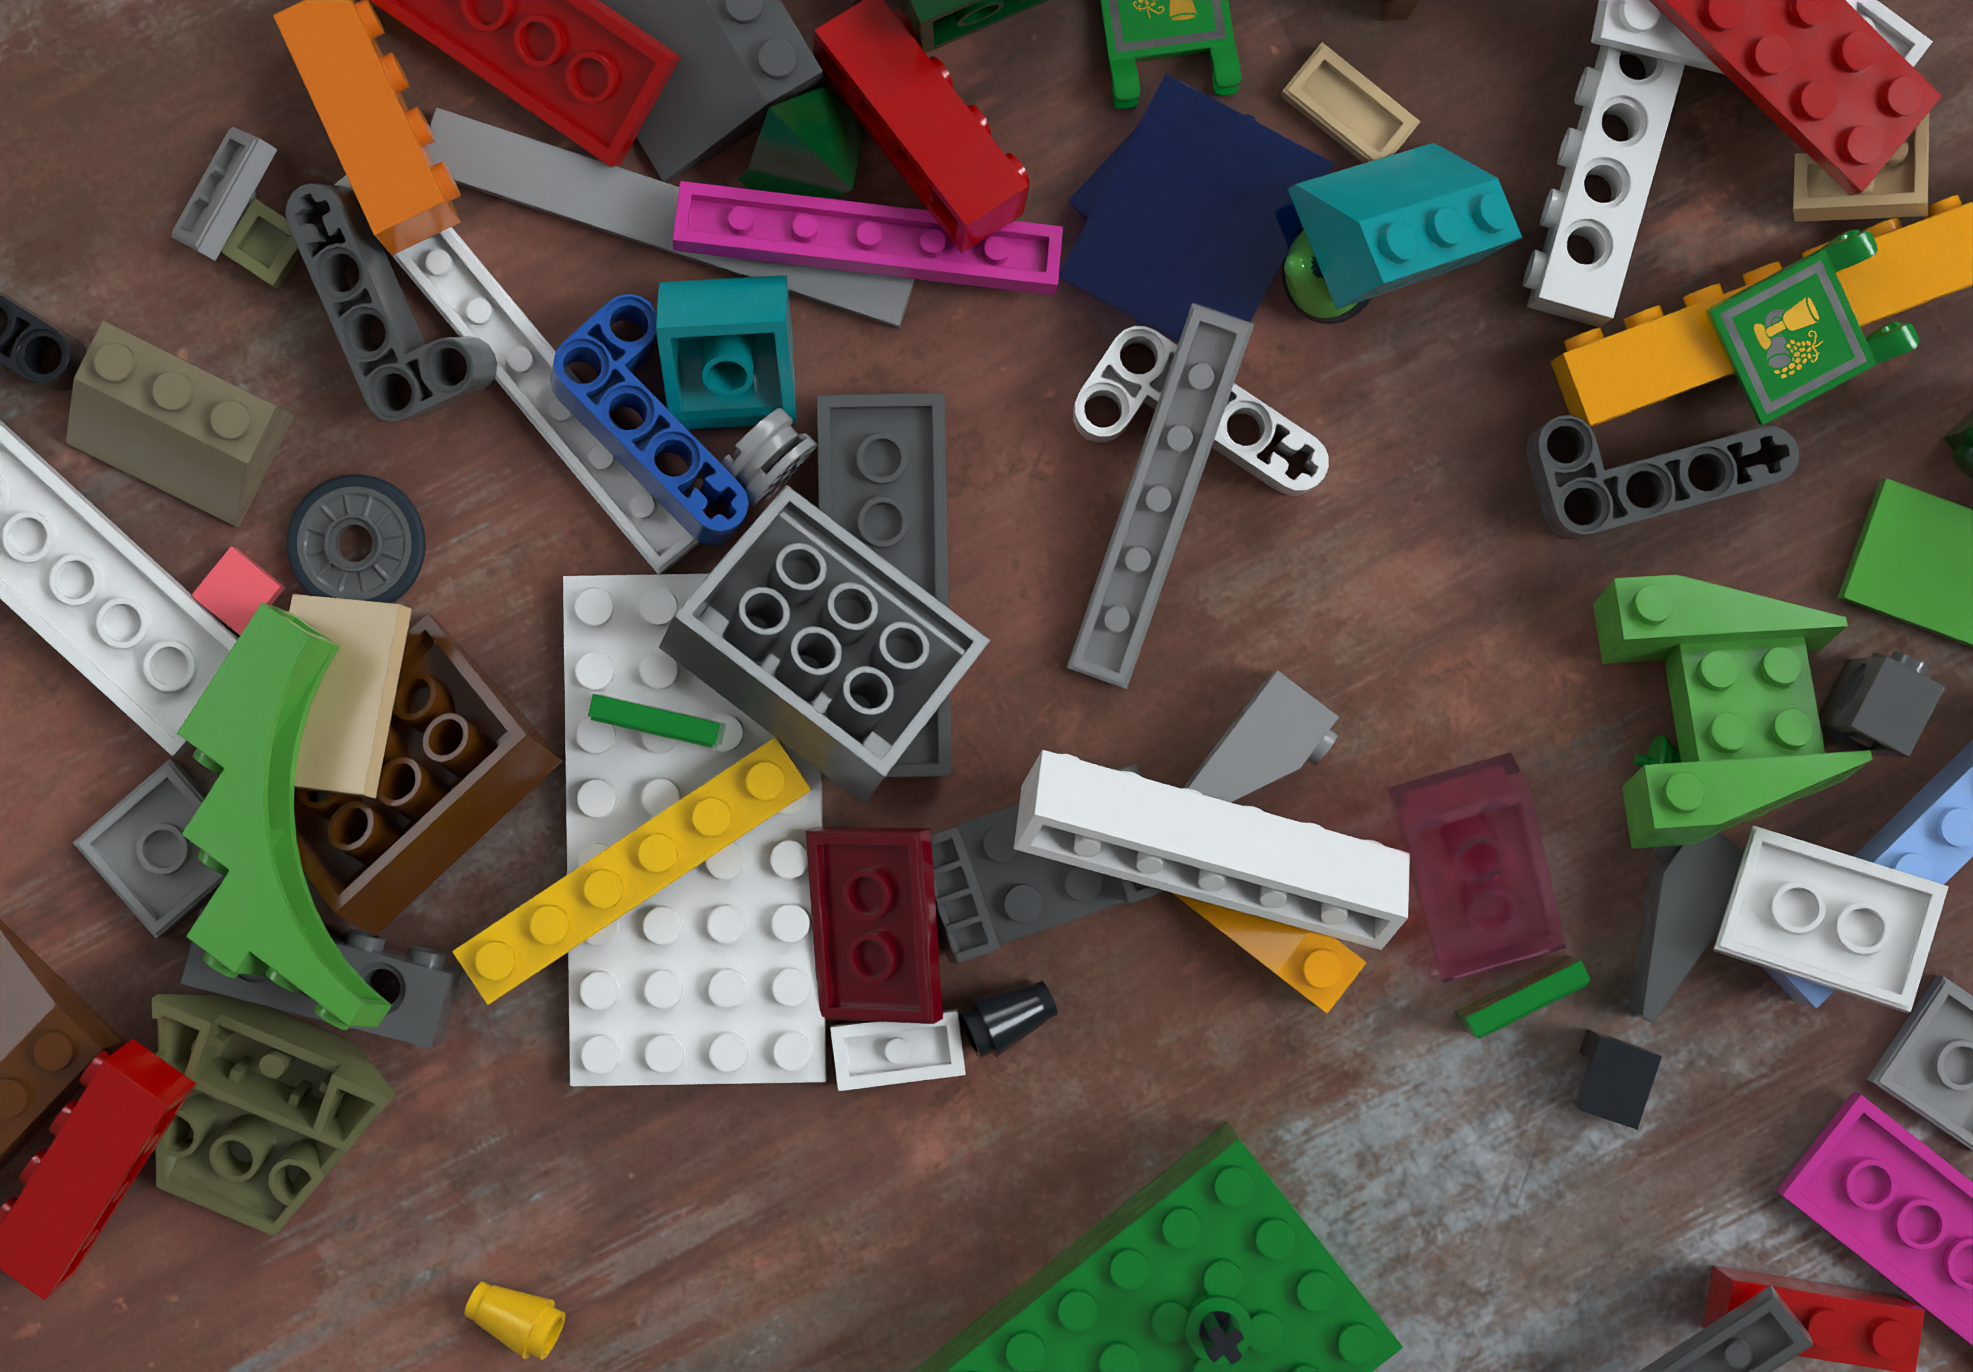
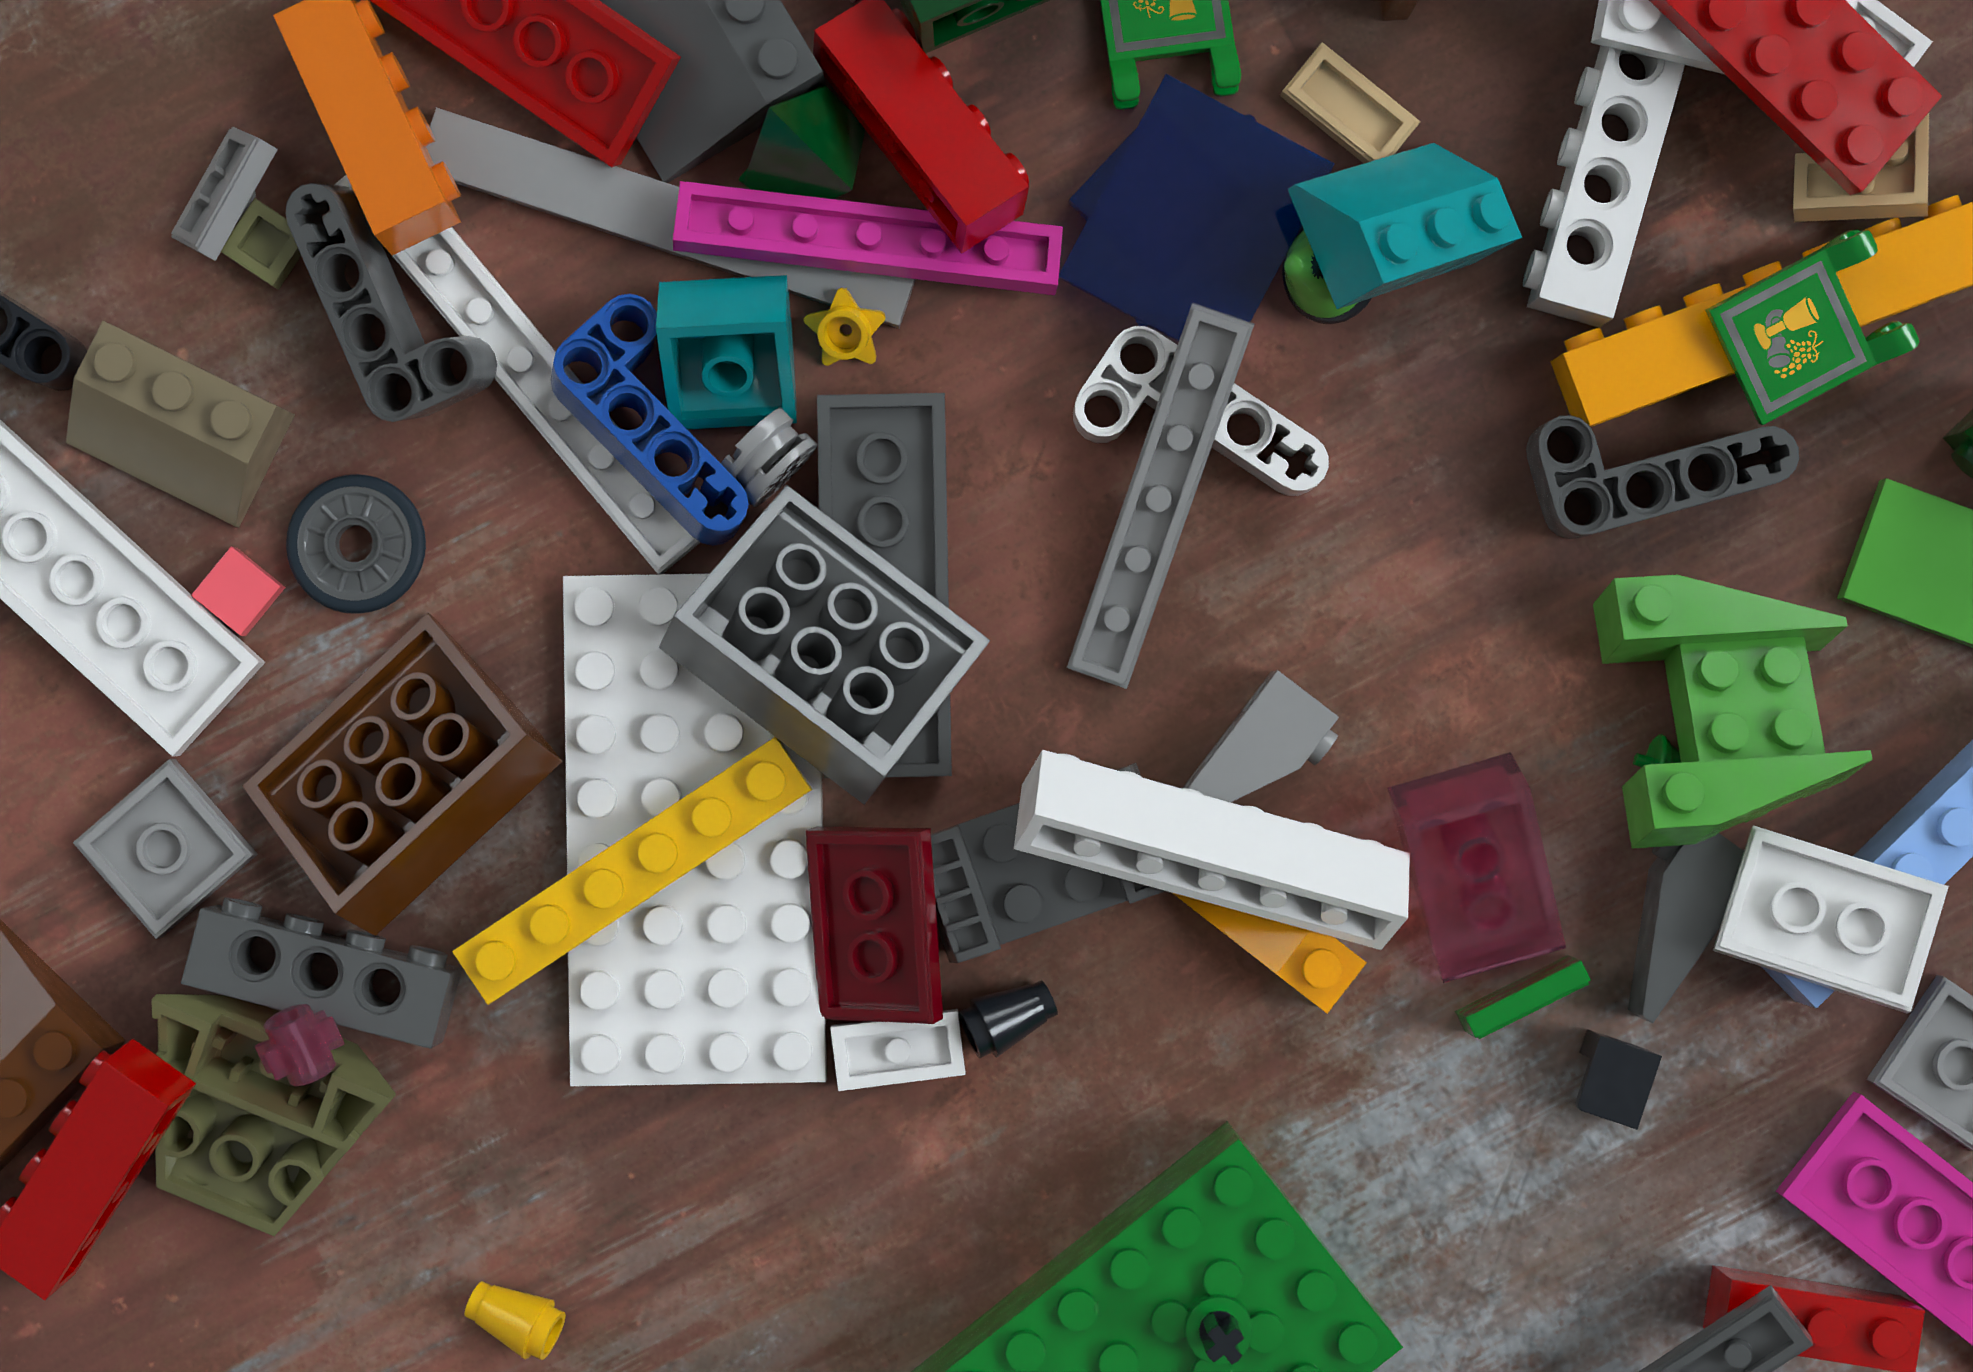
bright green arch [177,602,392,1030] -> none
tan tile [289,594,412,798] -> none
green tile [588,694,726,748] -> none
dark grey brick [1819,651,1946,757] -> none
none -> clear pink gear [255,1004,345,1086]
none -> yellow plate [804,287,885,366]

